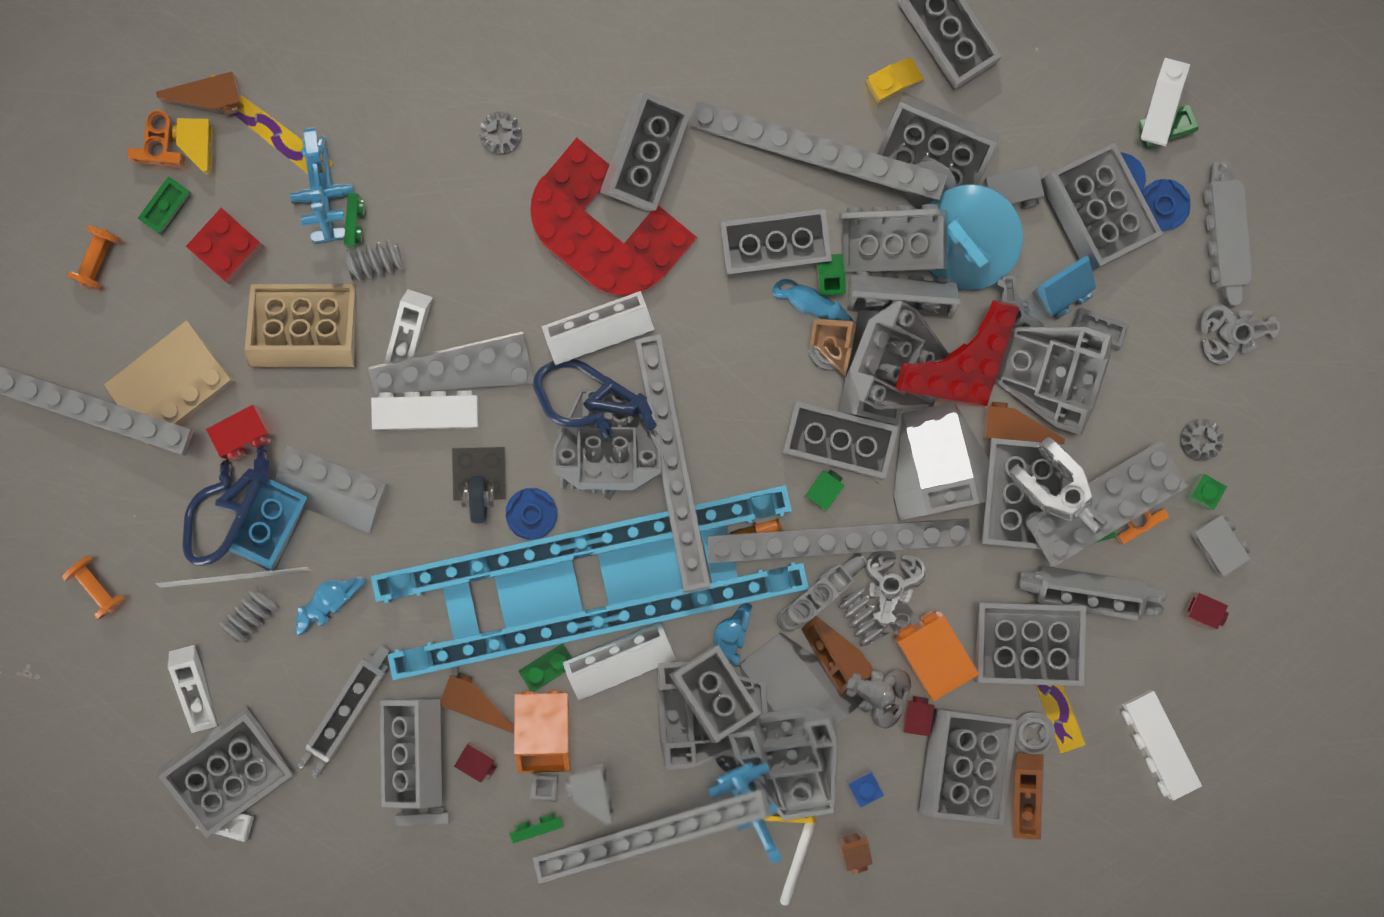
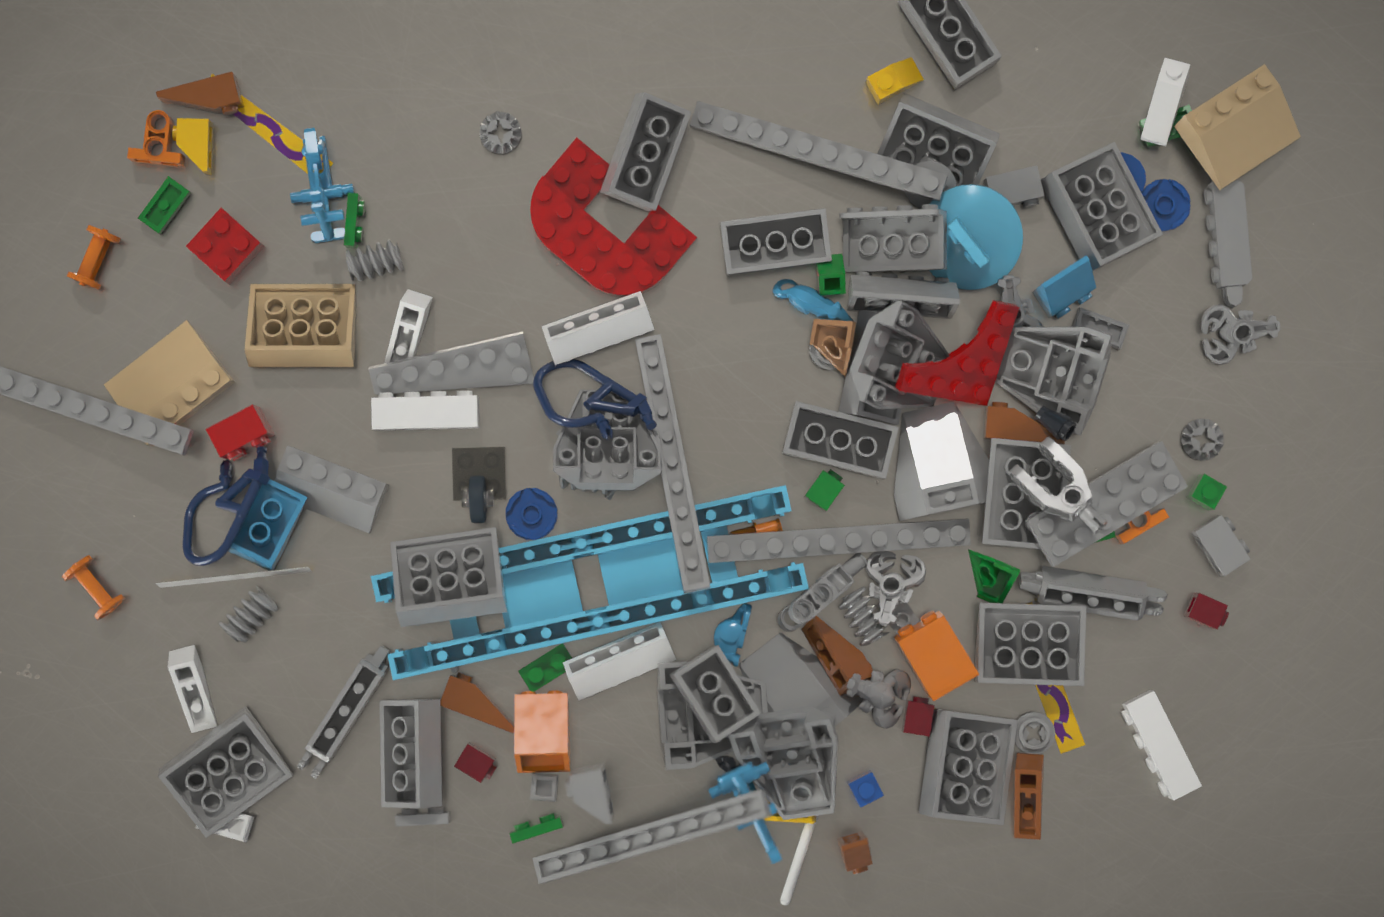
dark azure animal [295,577,366,635] -> none
none -> light grey slope [390,527,507,627]
none -> green slope [968,549,1020,603]
none -> black cone [1035,406,1076,441]
none -> tan slope [1174,64,1301,190]

